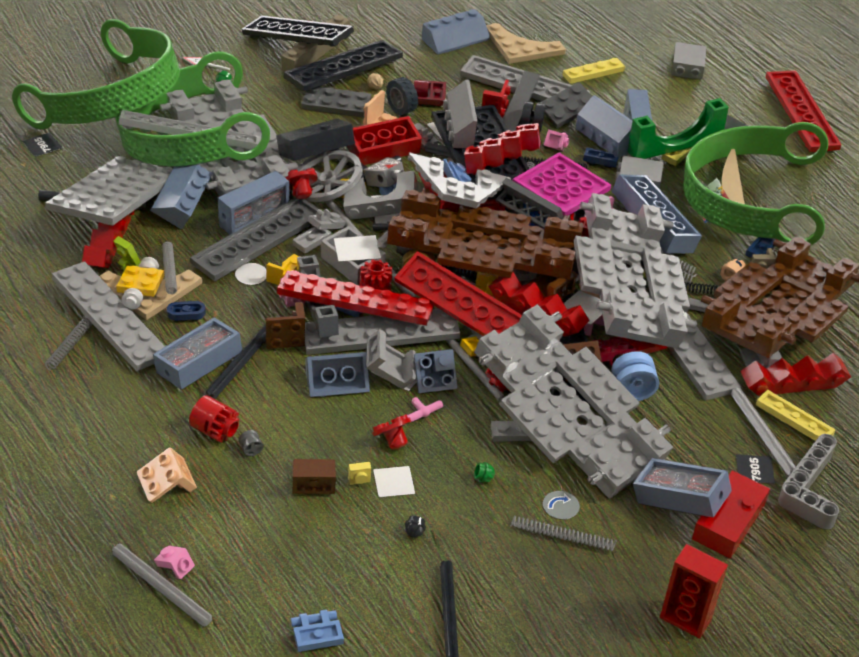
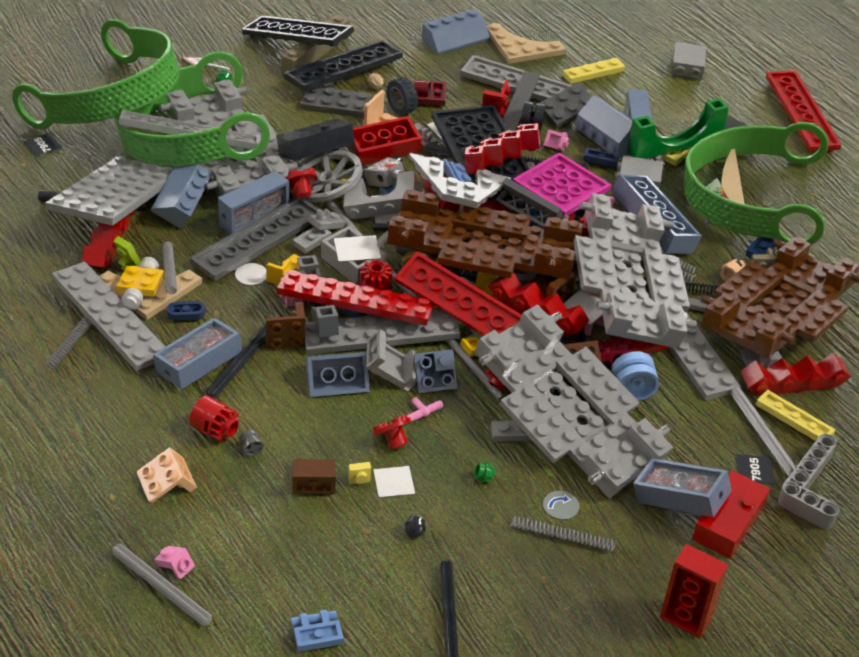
light grey slope [443,80,477,148] -> none

